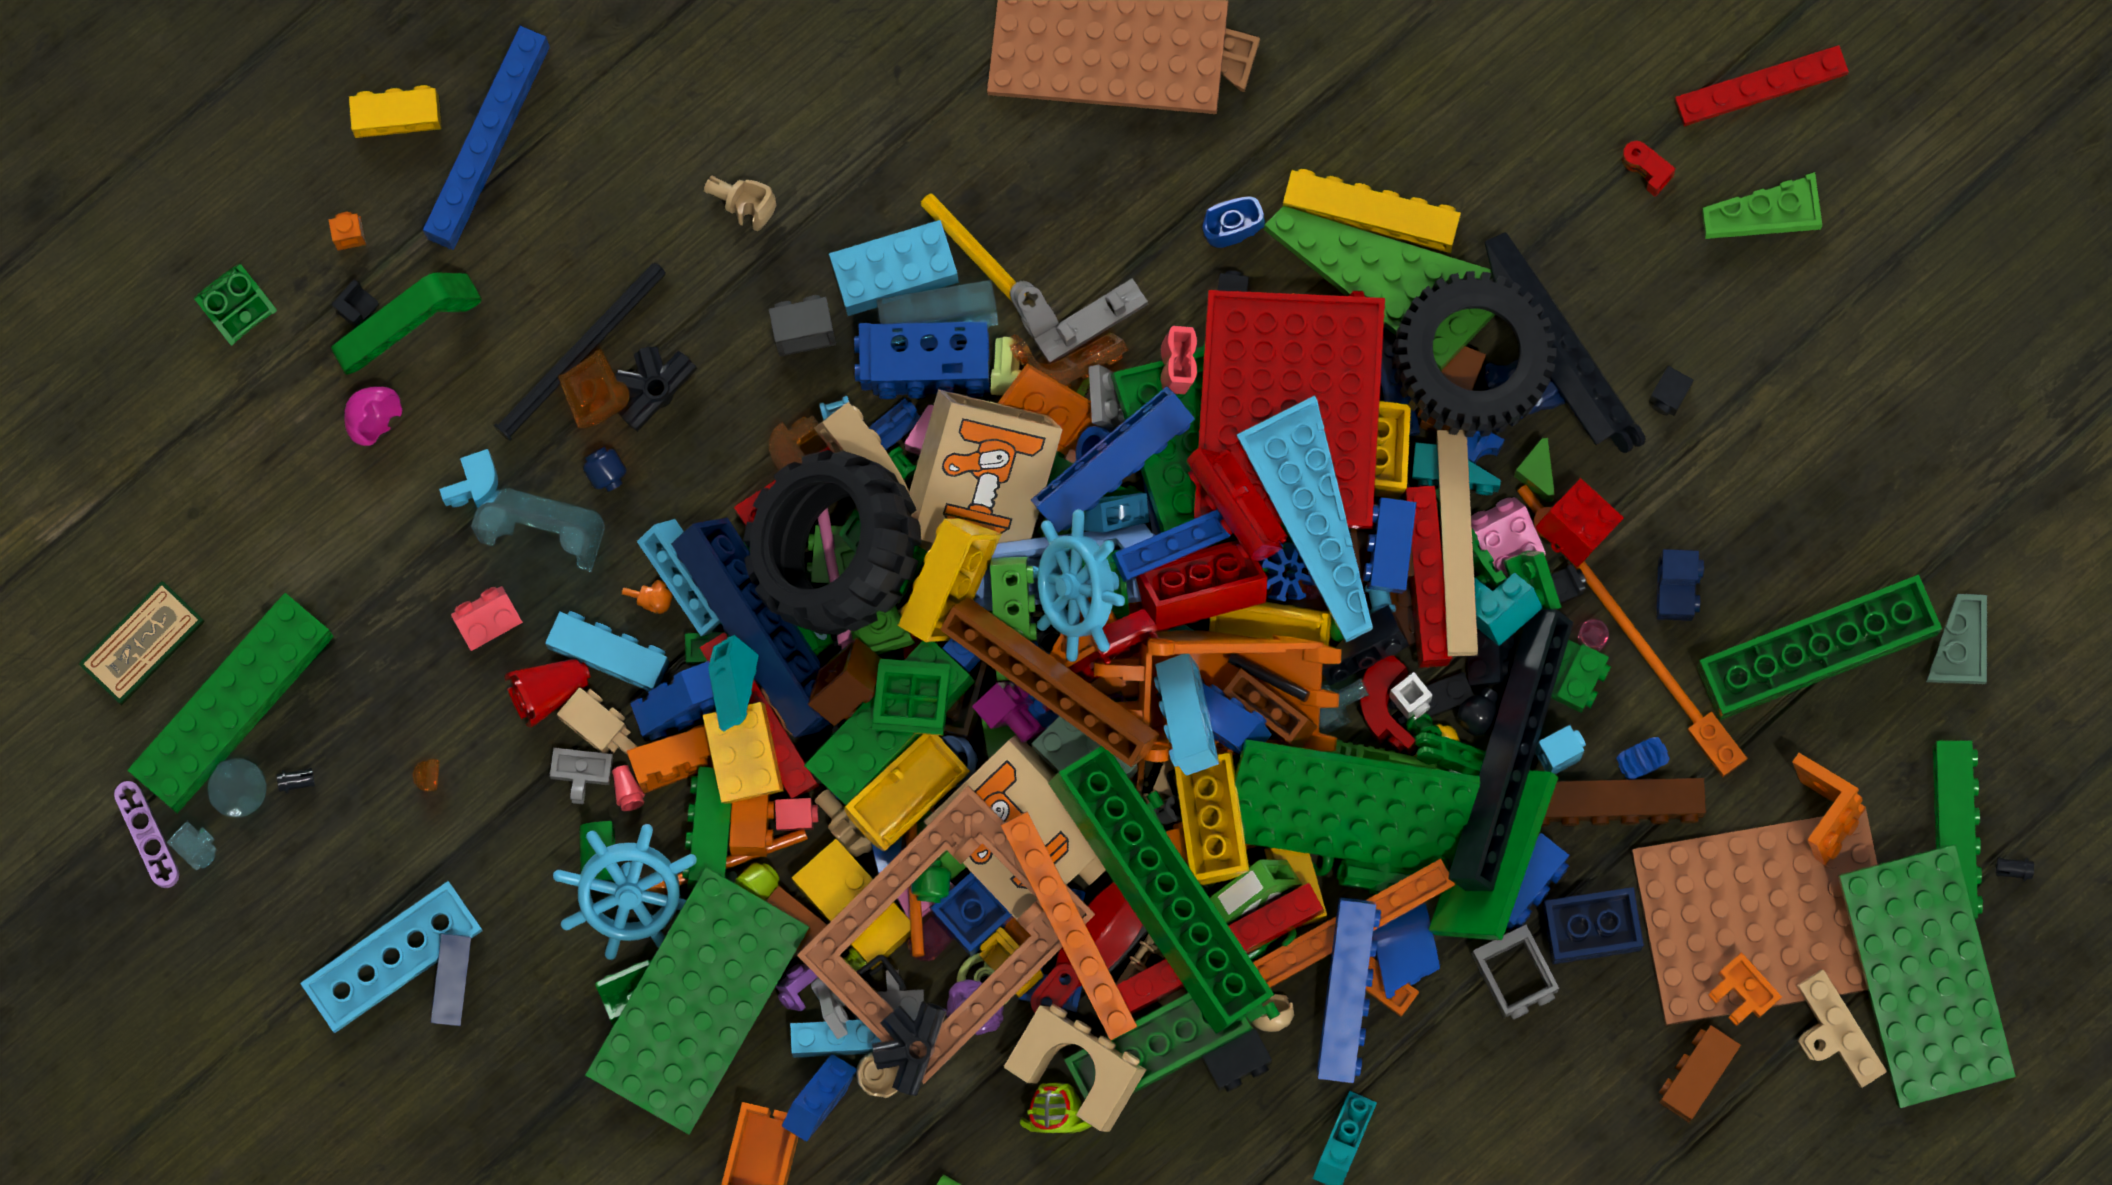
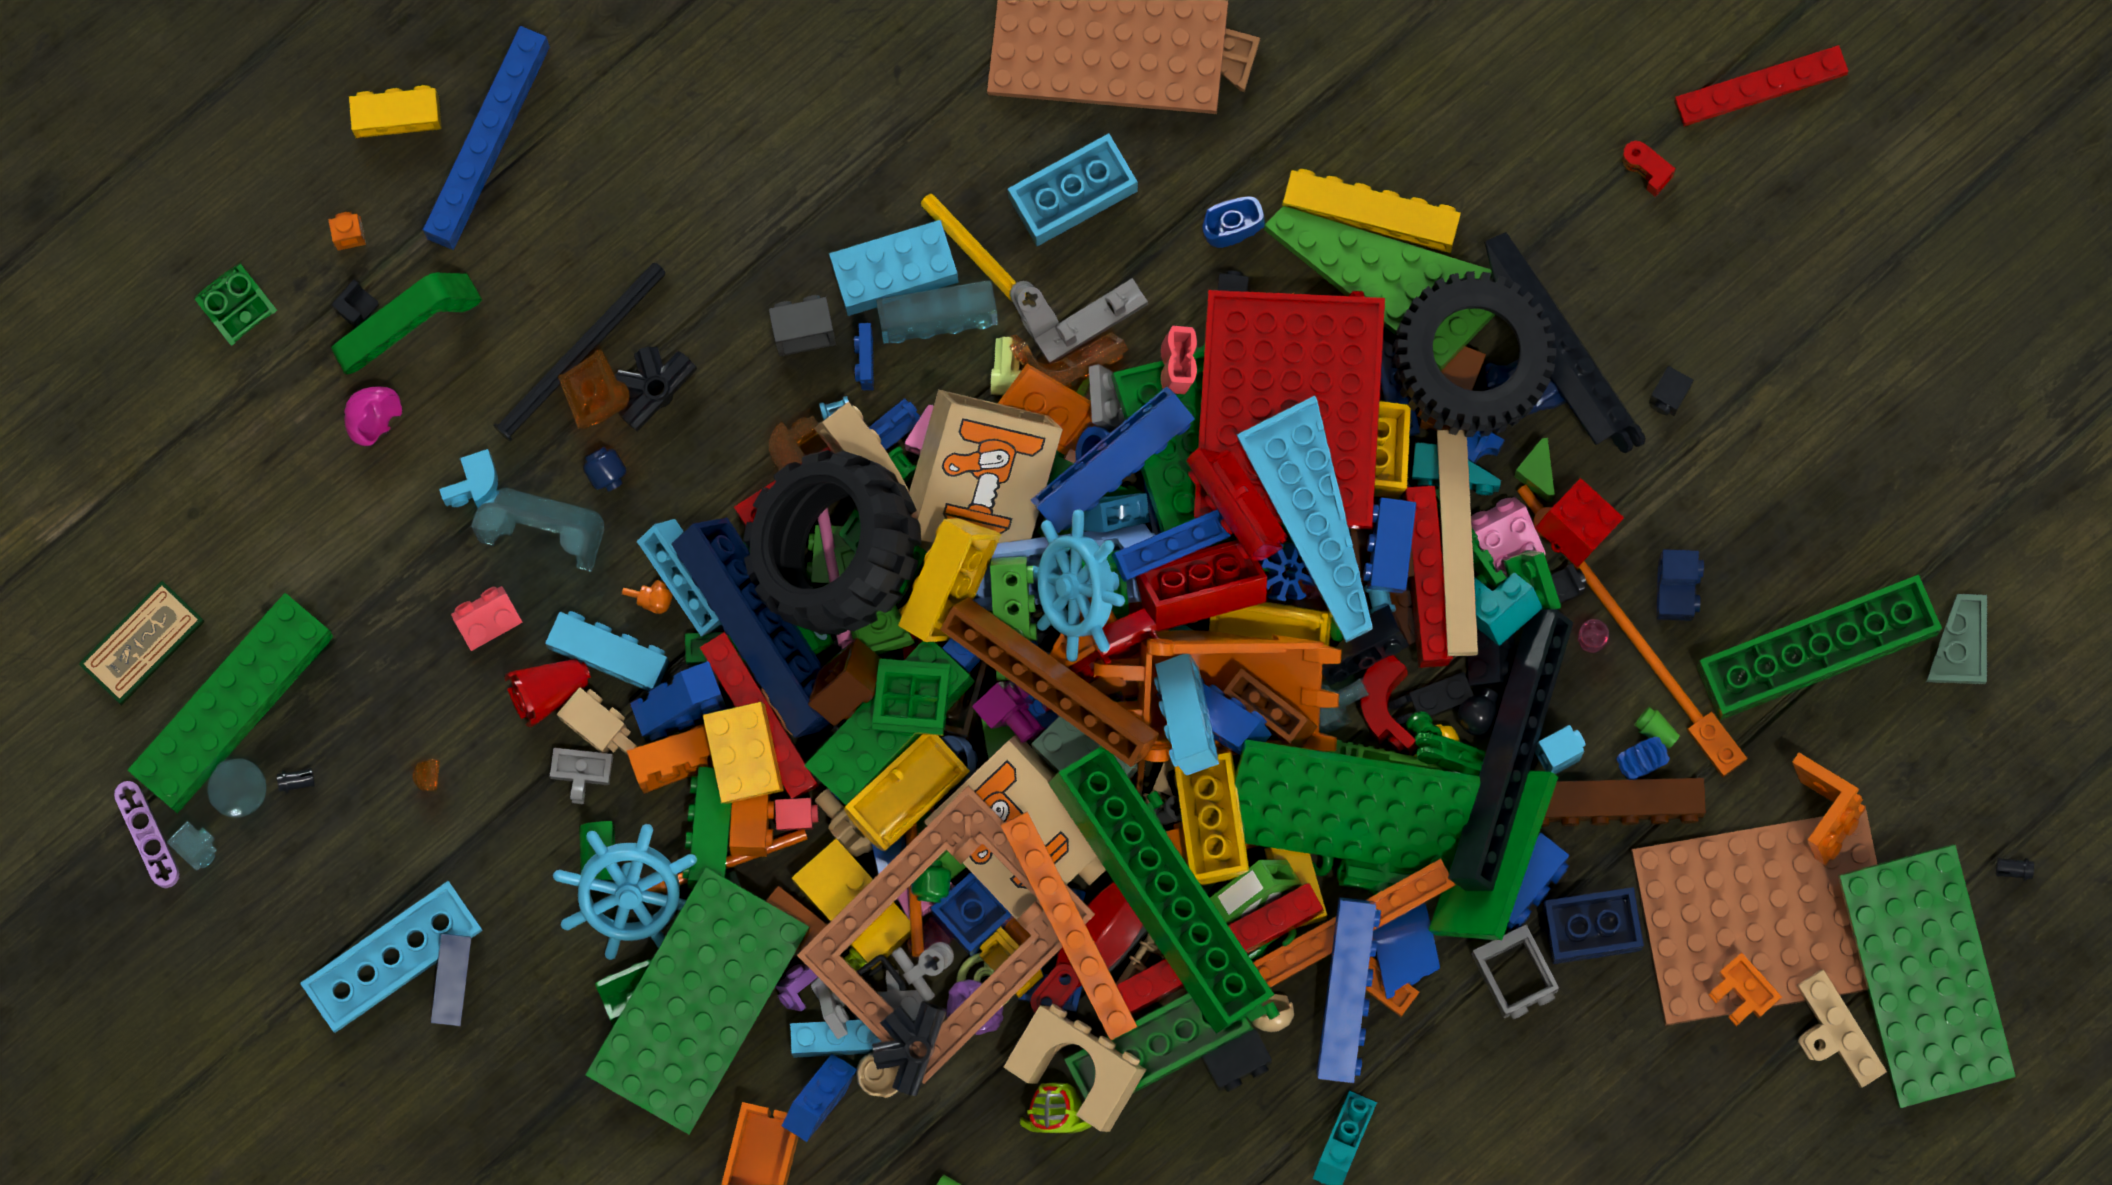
coral cone [612,765,645,811] -> none
tan piece [704,175,776,231] -> none
teal slope [708,635,759,732] -> none
lime head [735,863,779,901] -> none
blue piece [870,321,990,399] -> none
black bar [1228,653,1310,702] -> none
white brick [1389,672,1432,719] -> none
green plate [1551,640,1611,713] -> none
dark orange brick [1659,1025,1741,1123] -> none
bright green wing [1702,172,1822,239] -> none
green brick [1932,741,1983,920] -> none
none -> light grey piece [892,942,954,1002]
none -> medium azure brick [1008,133,1138,246]
none -> bright green cone [1635,707,1680,749]

